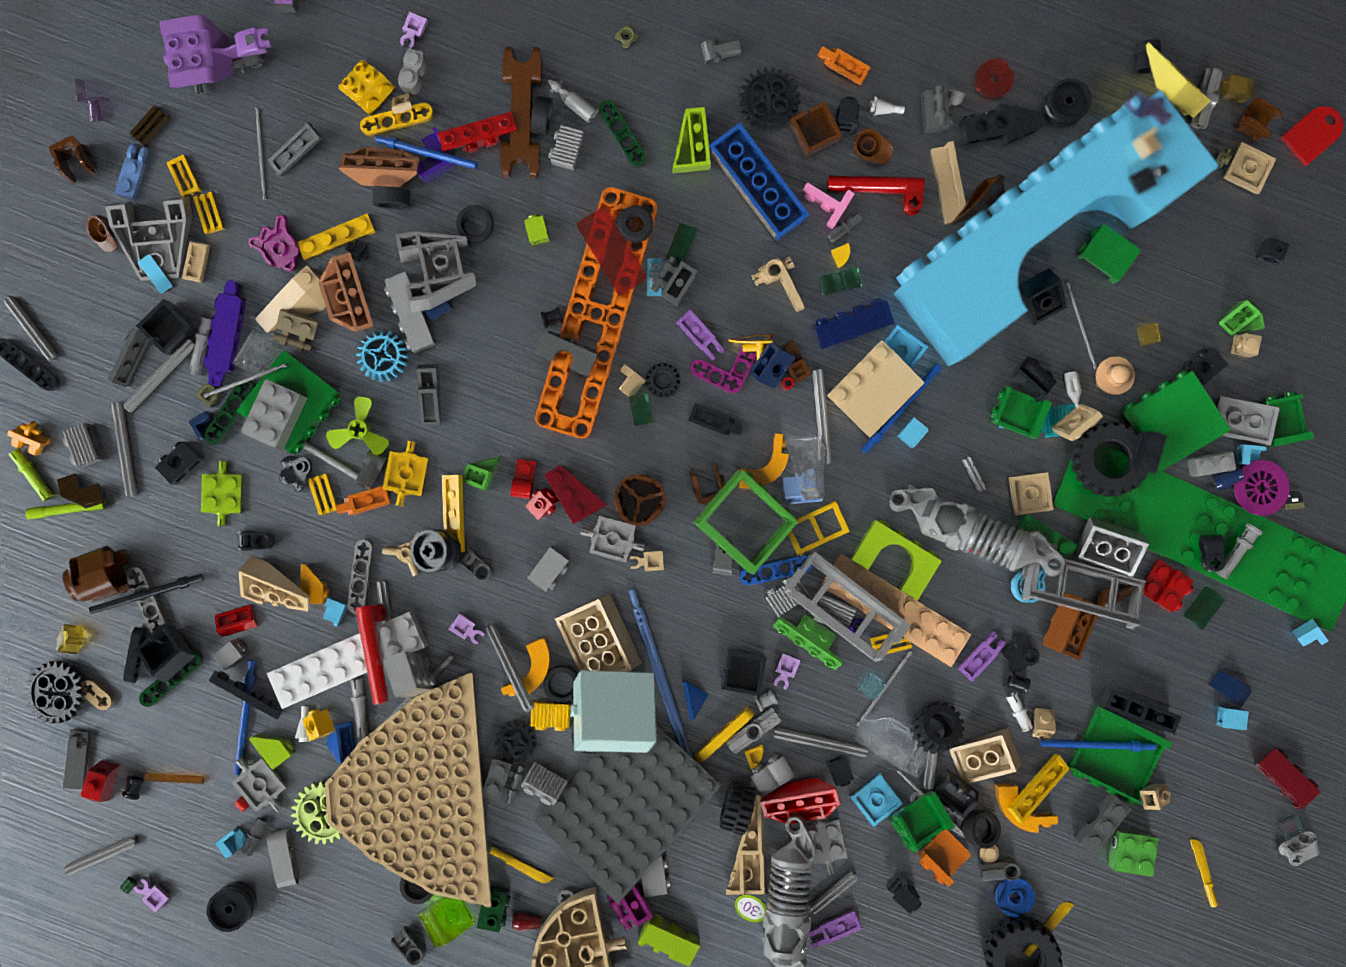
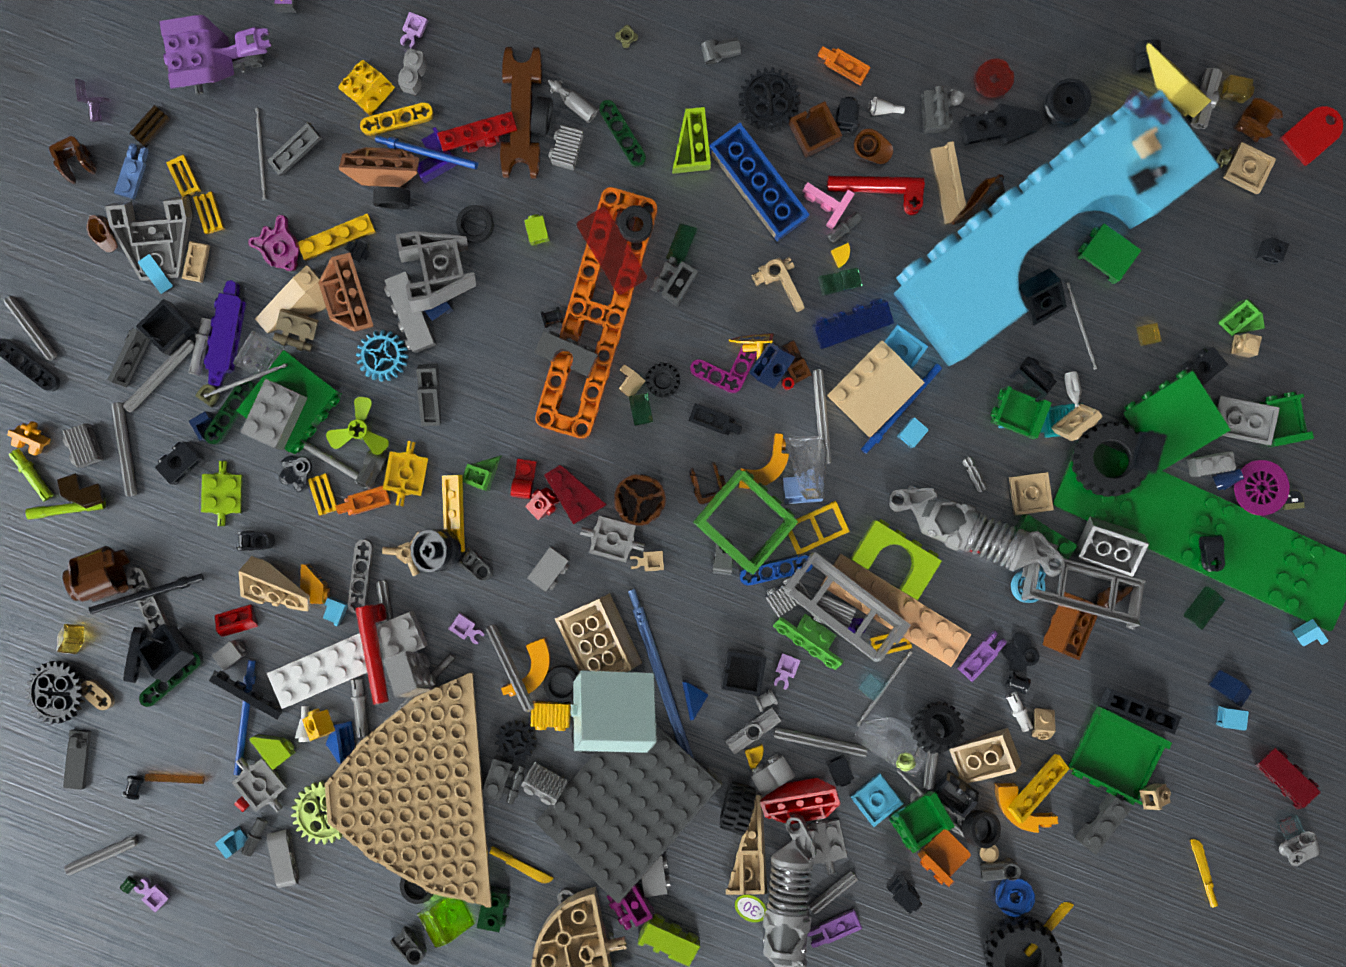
red torso [80,760,120,802] -> none
black wheel [206,882,257,932] -> none
tan plate [391,93,413,114] -> none
dark red cone [512,912,540,932] -> none
medium azure sticker [647,258,663,296] -> none
medium lavender hinge [676,310,725,361] -> none
yellow beam [693,706,755,764] -> none
blue bar [1040,739,1156,752] -> none
light nougat plate [1095,356,1135,395] -> none
bright green brick [1108,828,1159,877] -> none
red plate [1143,559,1194,613] -> none
light grey pin [1216,523,1263,579] -> none
medium azure panel [1235,444,1267,465] -> none
none -> yellowish green plate [896,753,916,771]

